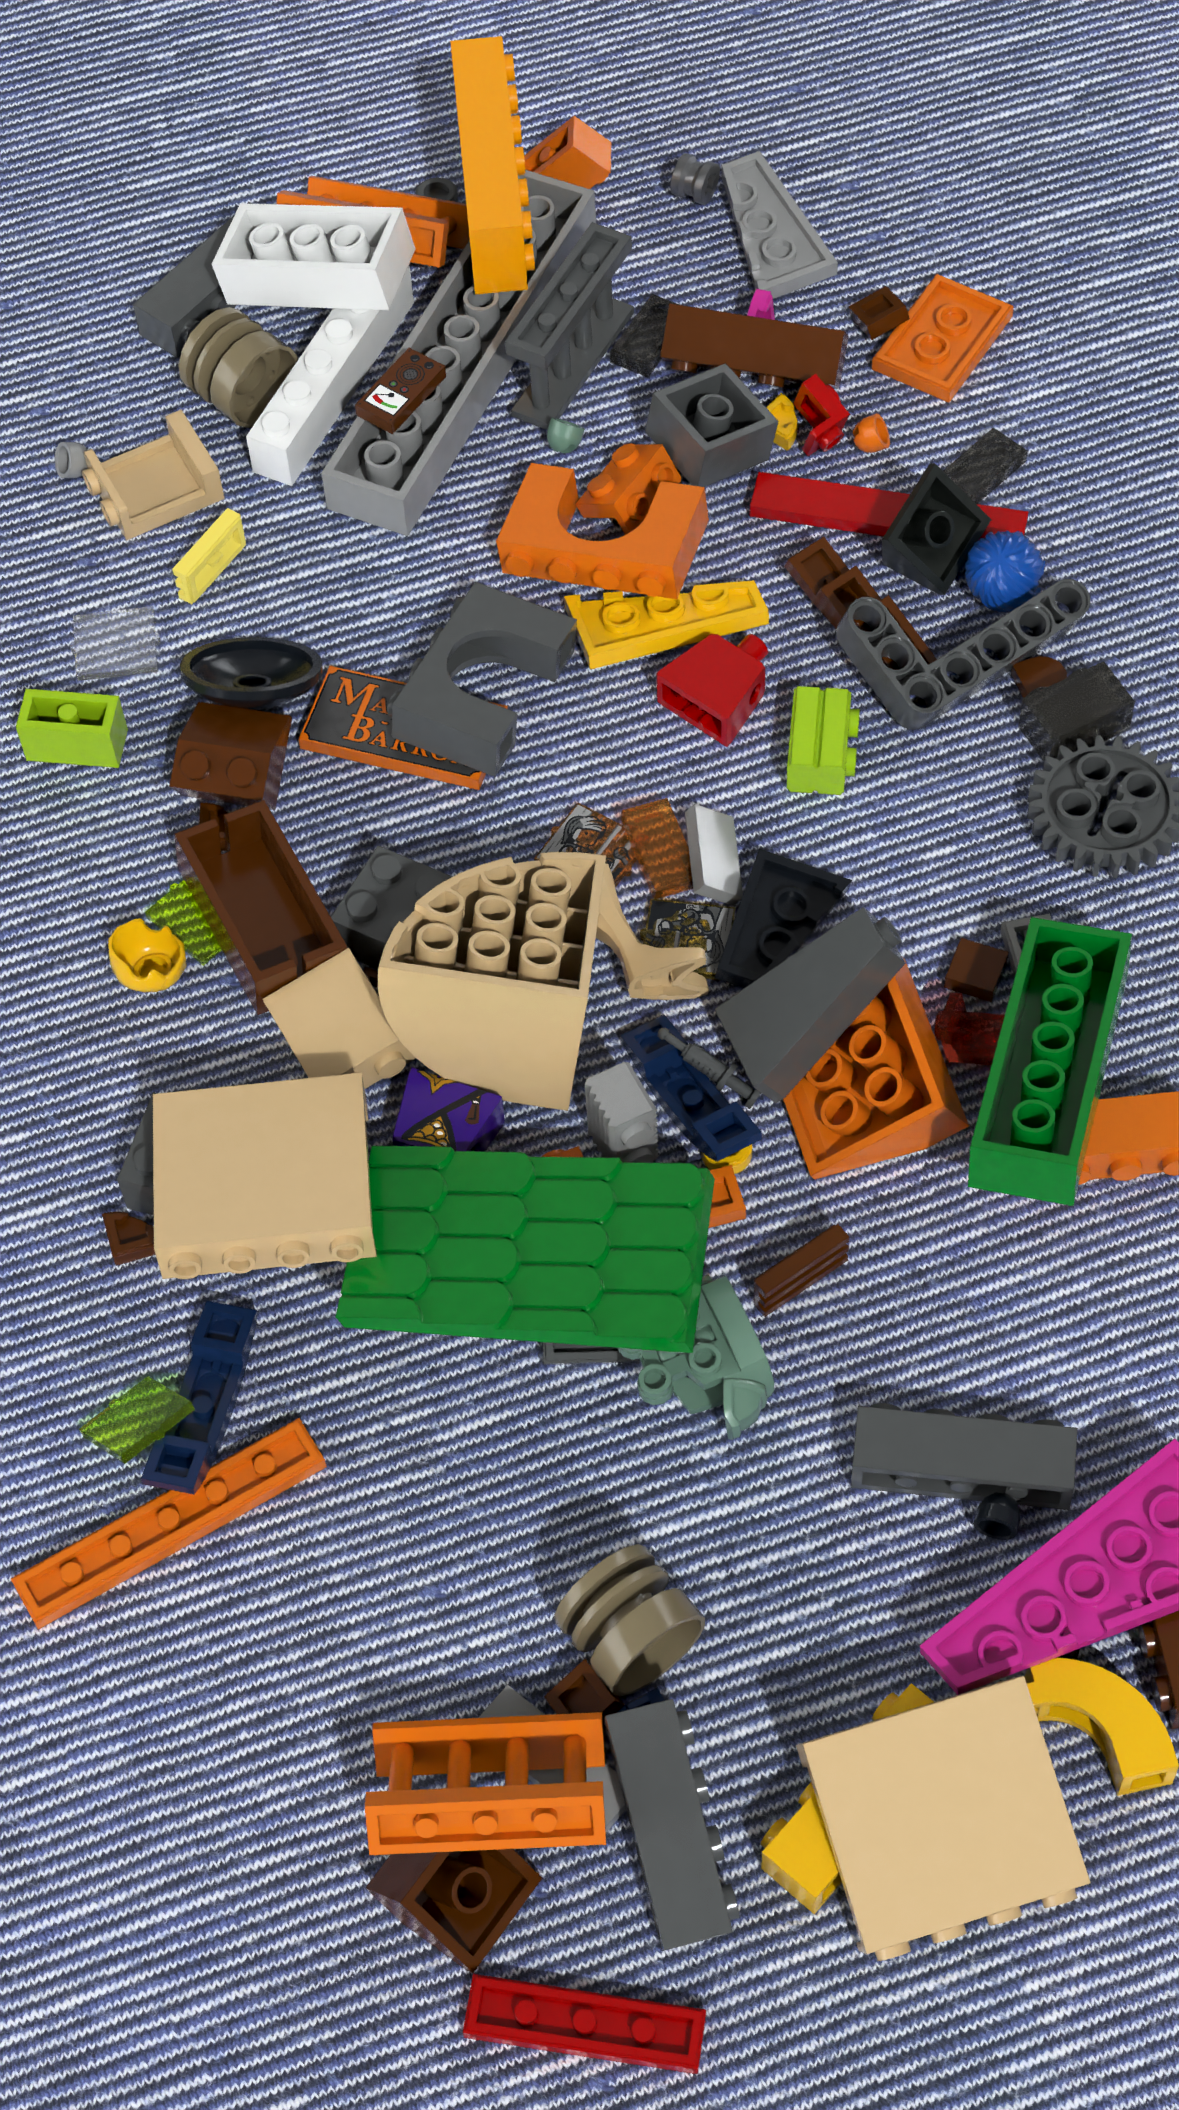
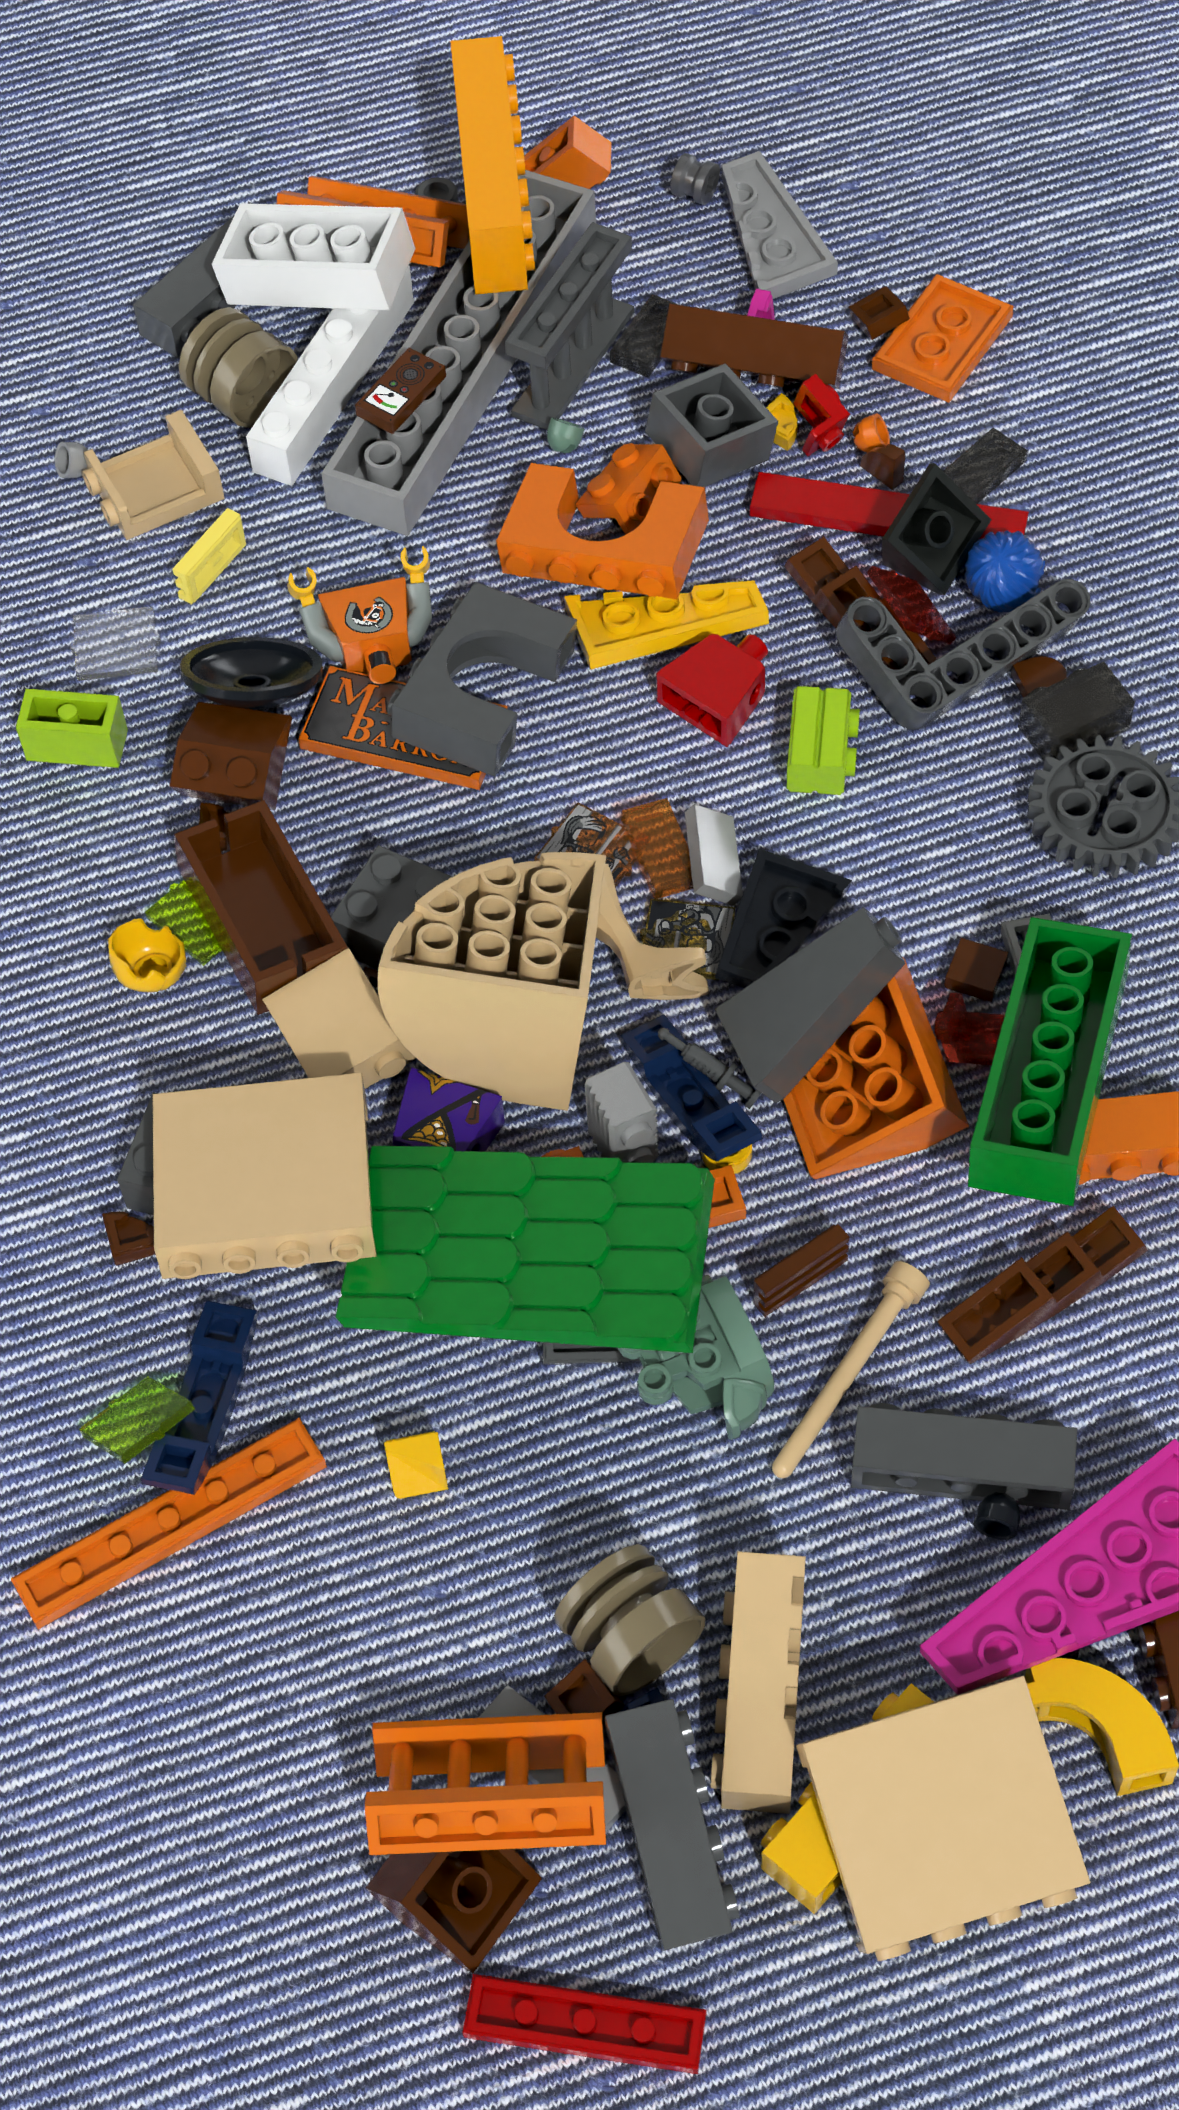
none -> torso [287,546,432,684]
none -> yellow slope [384,1431,448,1499]
none -> tan wedge [711,1551,806,1814]
none -> tan piece [772,1261,930,1478]
none -> reddish brown tile [860,444,906,490]
none -> clear red piece [867,566,957,644]
none -> reddish brown slope [937,1206,1148,1364]

